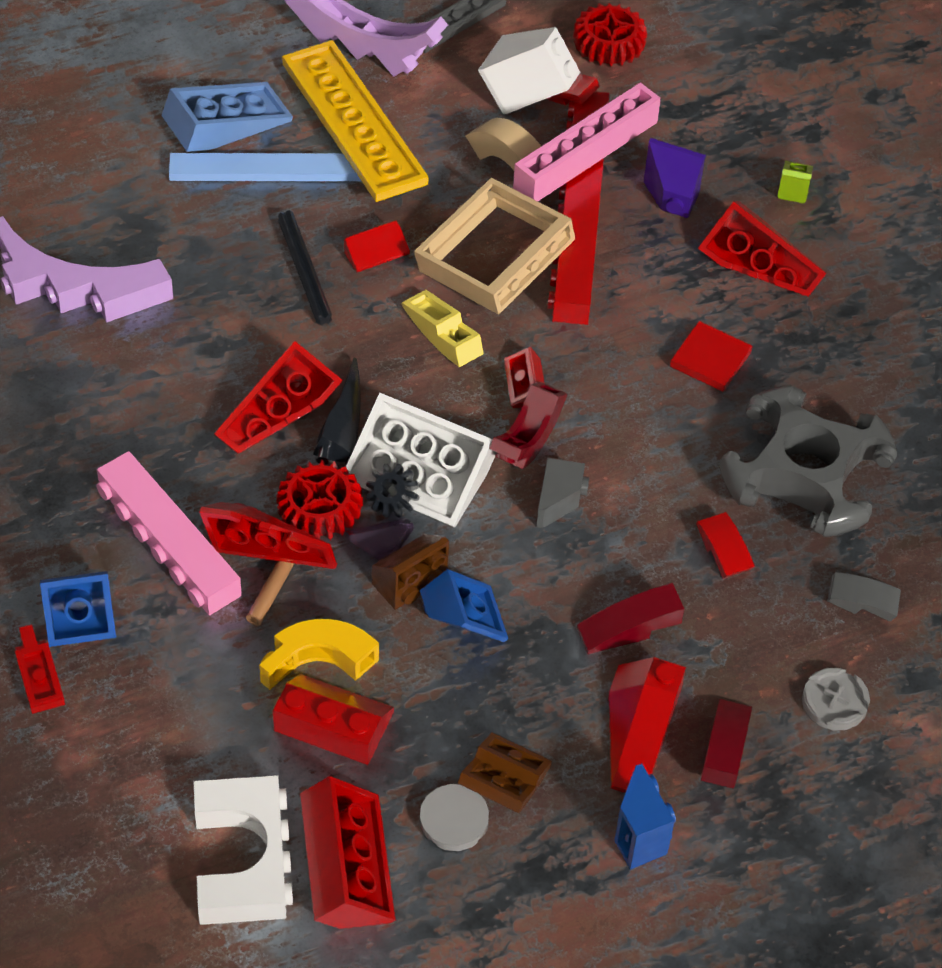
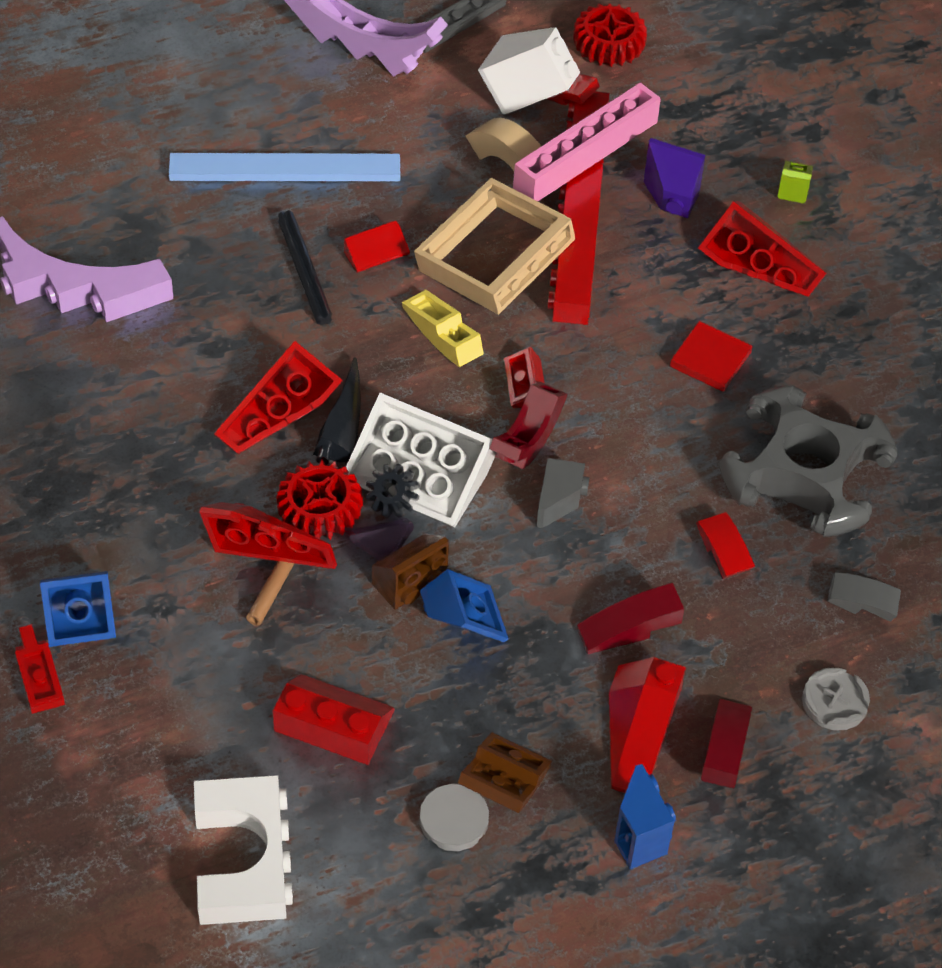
bright pink brick [96,451,242,616] -> none
medium blue slope [162,82,293,152] -> none
yellow arch [259,619,379,690] -> none
yellow plate [282,40,429,202] -> none
red slope [300,776,396,929] -> none

